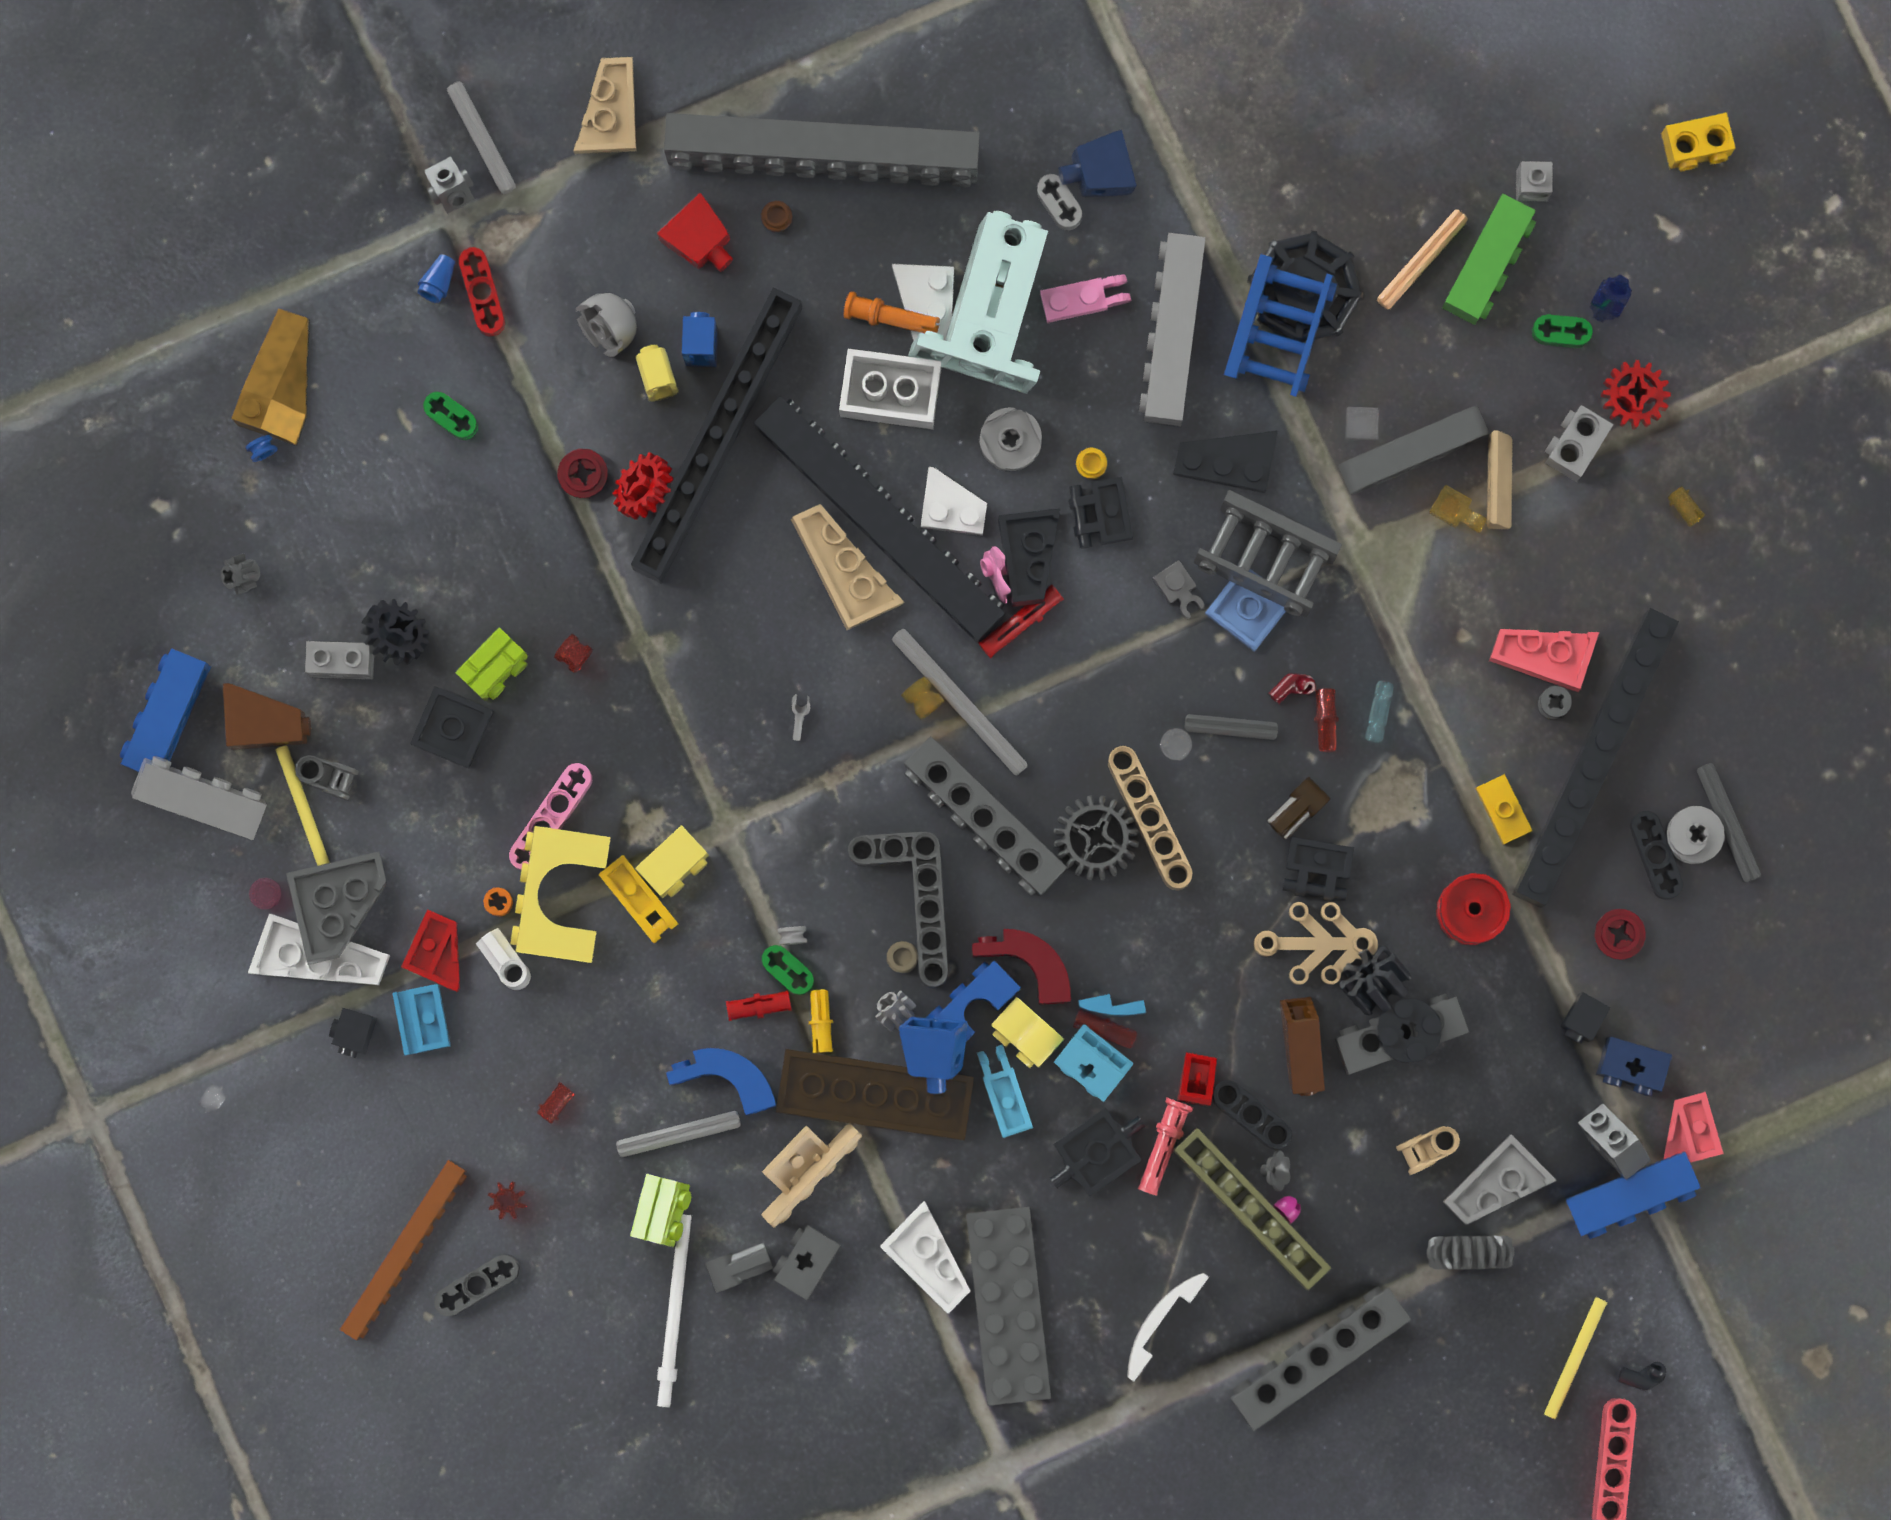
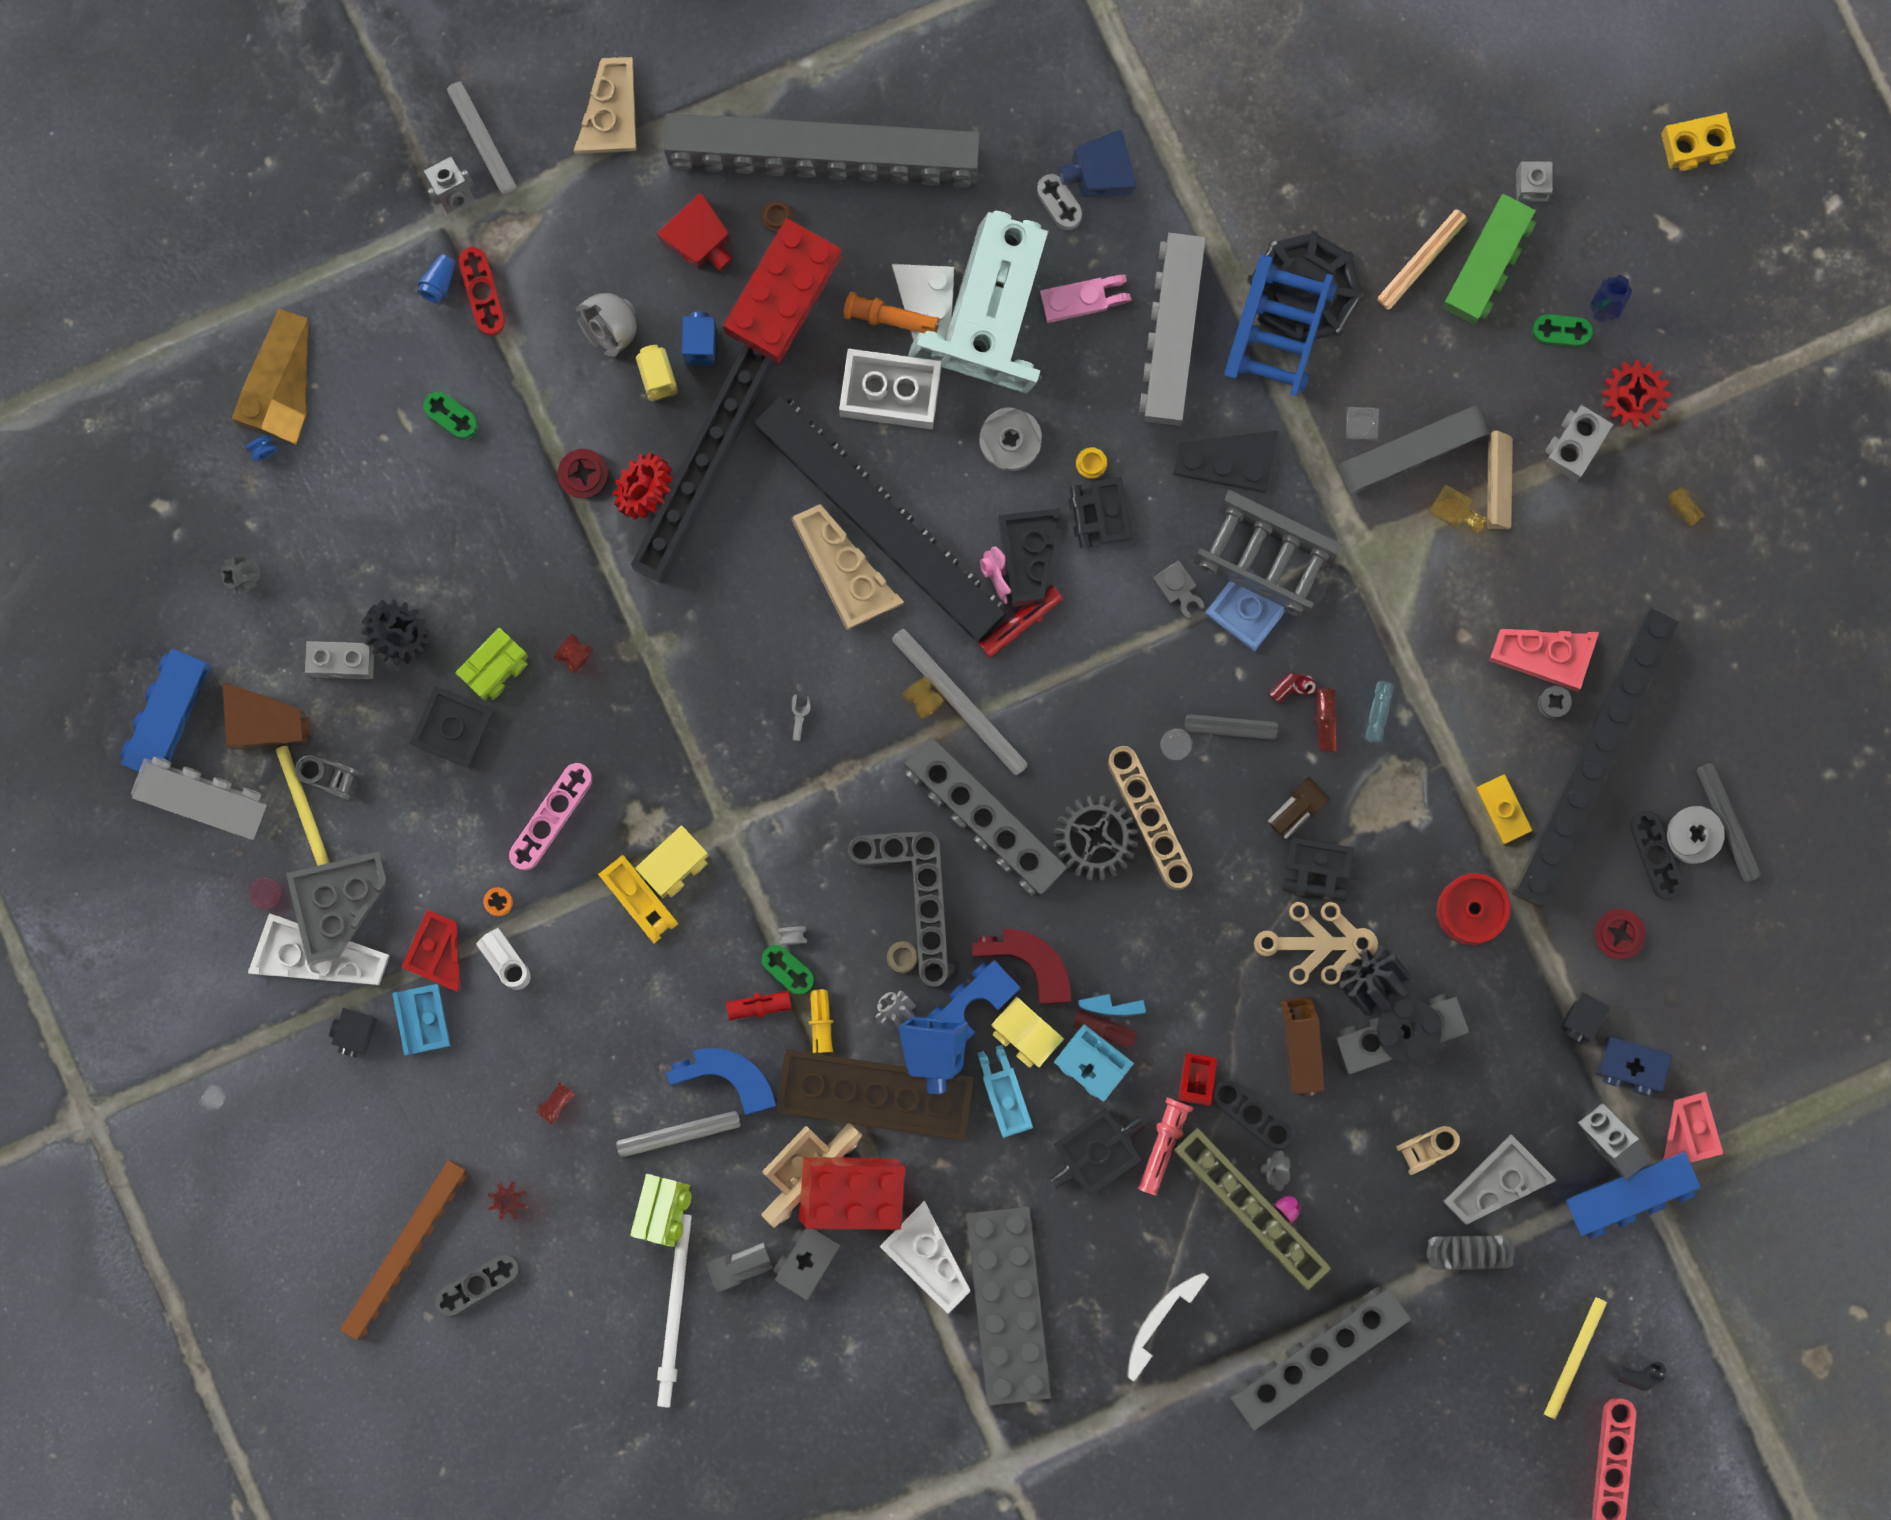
light yellow arch [510,826,611,963] -> none
white wing [921,467,987,536] -> none
none -> red brick [723,218,842,364]
none -> red brick [799,1157,905,1230]

